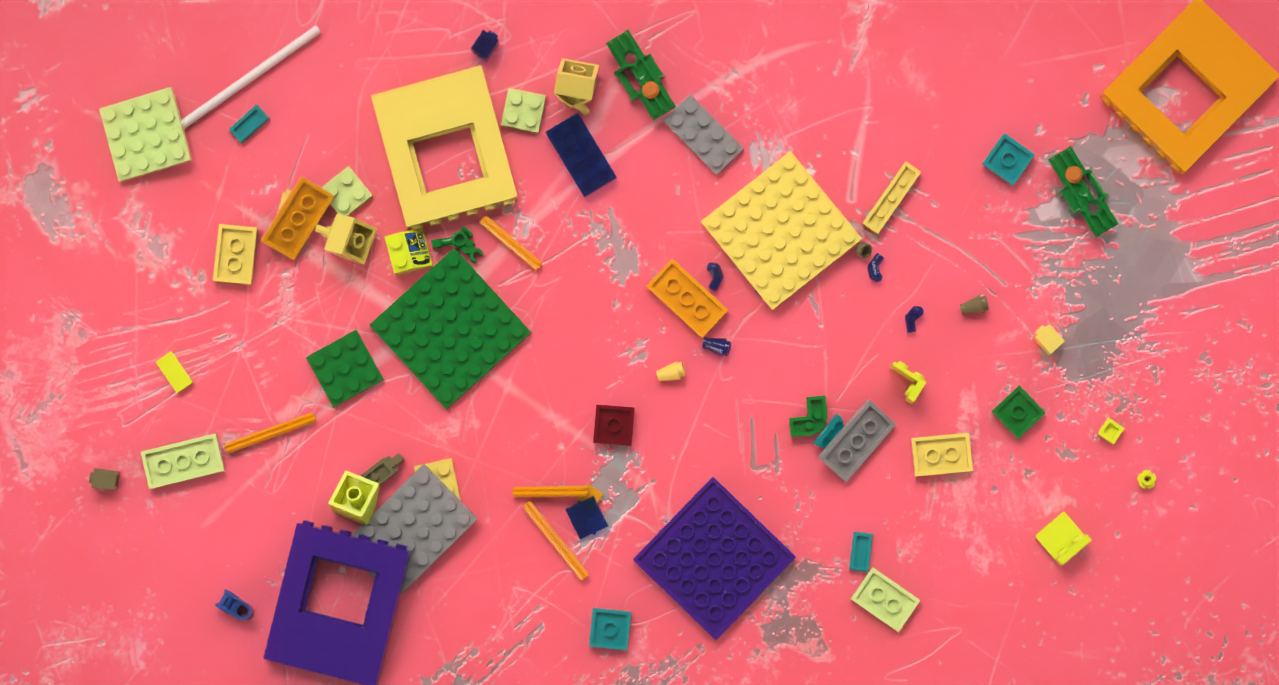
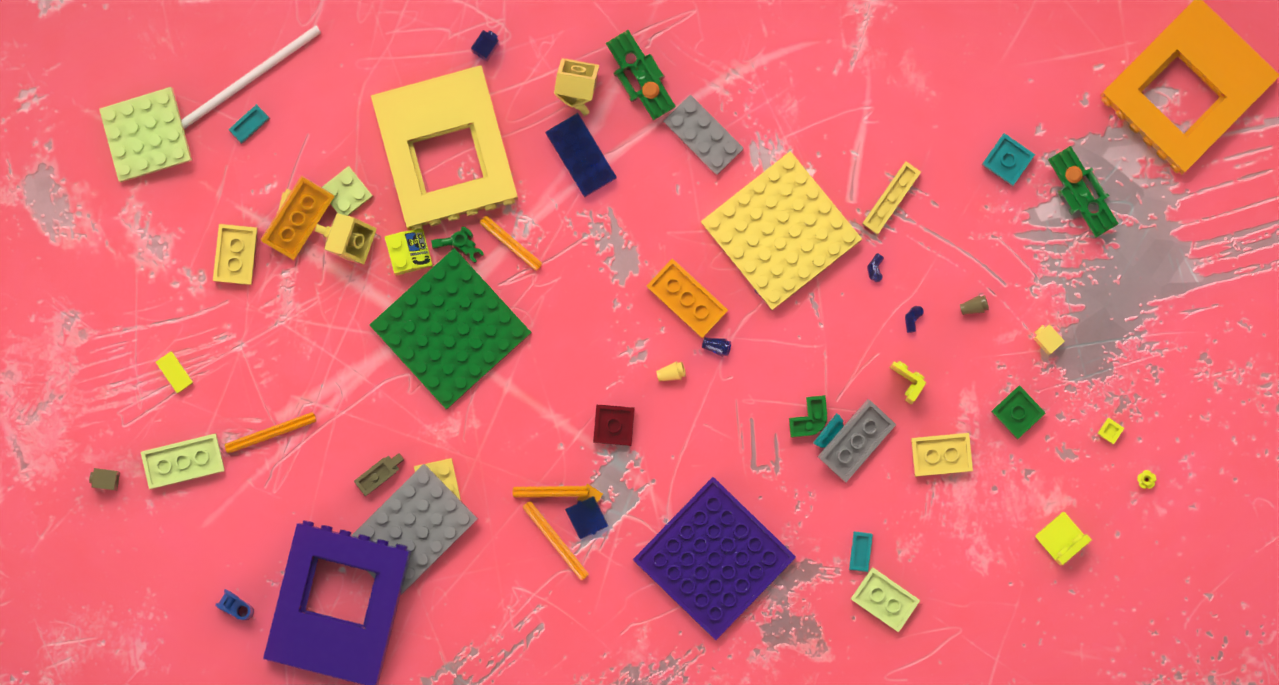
green plate [306,330,384,408] -> none
neon yellow slope [328,470,380,526] -> none
yellowish green plate [501,88,546,133] -> none
teal plate [589,608,631,650] -> none
clear blue arm [707,262,723,291] -> none
olive hinge [855,242,872,259] -> none

